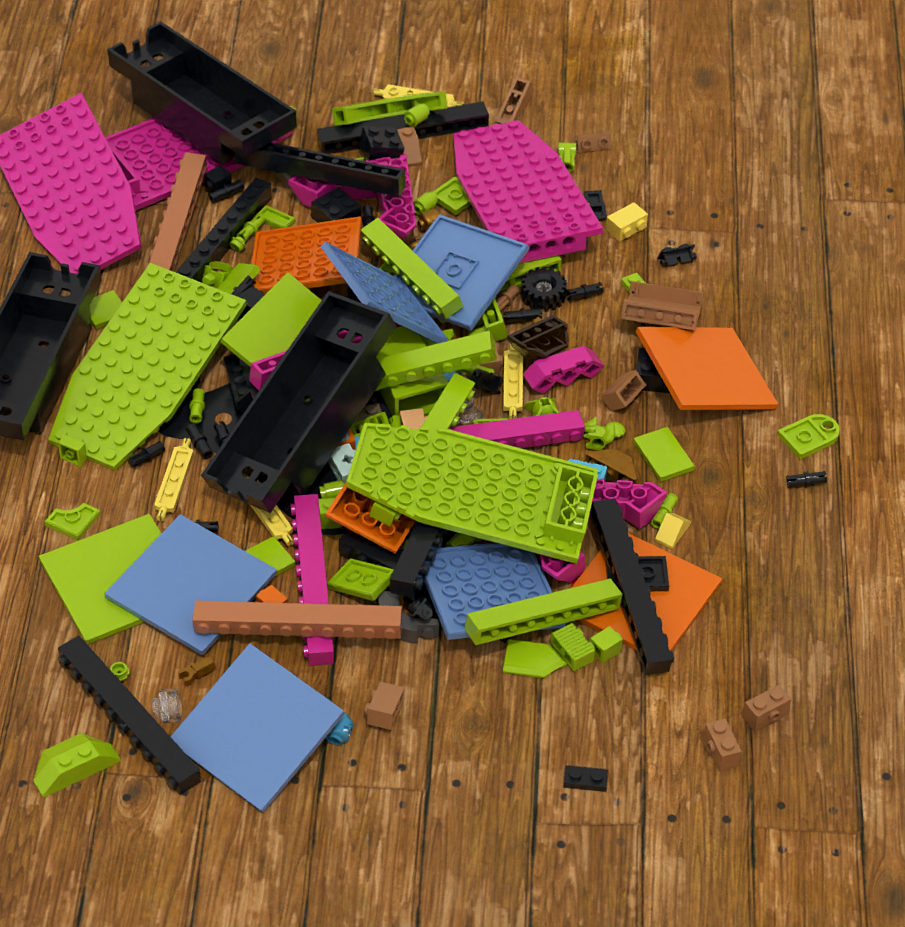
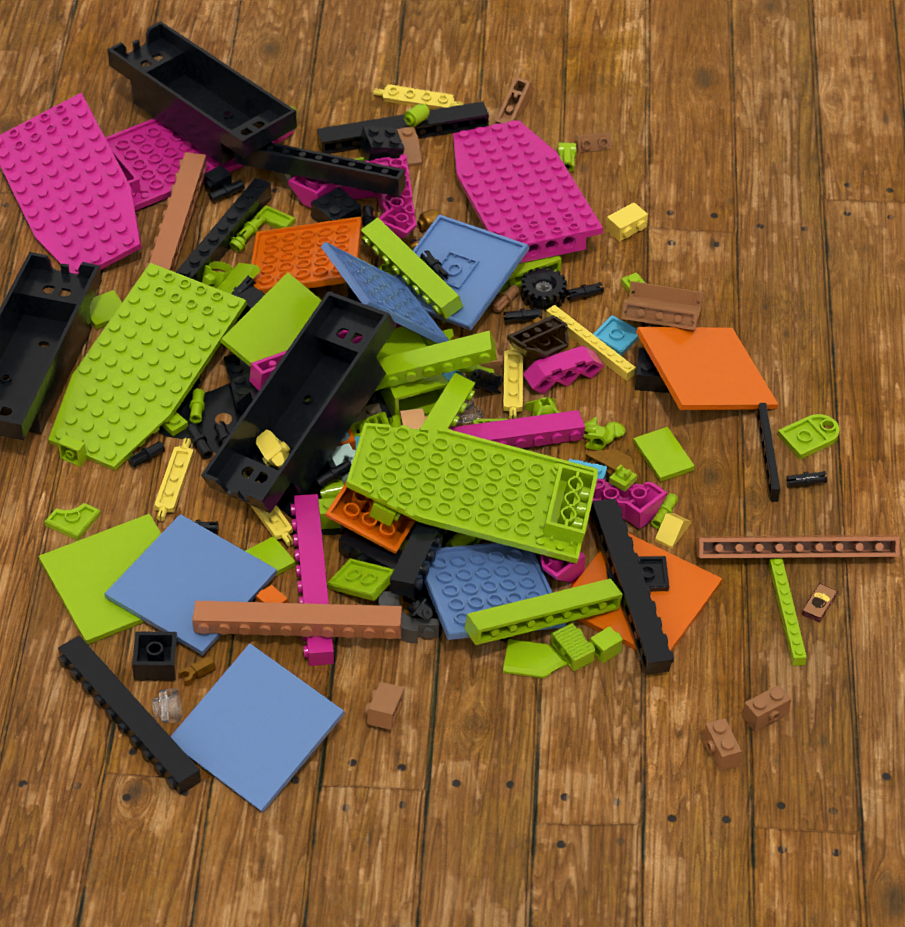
lime wedge [33,733,121,798] -> none
lime plate [110,662,130,681] -> none
dark azure head [326,713,354,745] -> none
lime arch [332,91,448,126] -> none
lime brick [413,192,438,215] -> none
lime plate [433,177,471,215] -> none
lime brick [467,298,508,342] -> none
black plate [563,765,608,792] -> none
black slope [583,190,607,220] -> none
medium nougat brick [601,370,646,411] -> none
black hinge [657,244,697,267] -> none
none -> black brick [132,631,179,680]
none -> lime plate [161,412,188,436]
none -> light yellow hinge [256,430,291,470]
none -> black pin [314,459,352,490]
none -> black pin [420,250,449,281]
none -> light yellow piece [546,305,636,381]
none -> medium azure tile [593,315,639,356]
none -> lime tile [609,464,637,491]
none -> nougat brick [696,535,900,558]
none -> black tile [757,403,780,502]
none -> lime piece [769,558,807,666]
none -> tile [801,583,838,623]

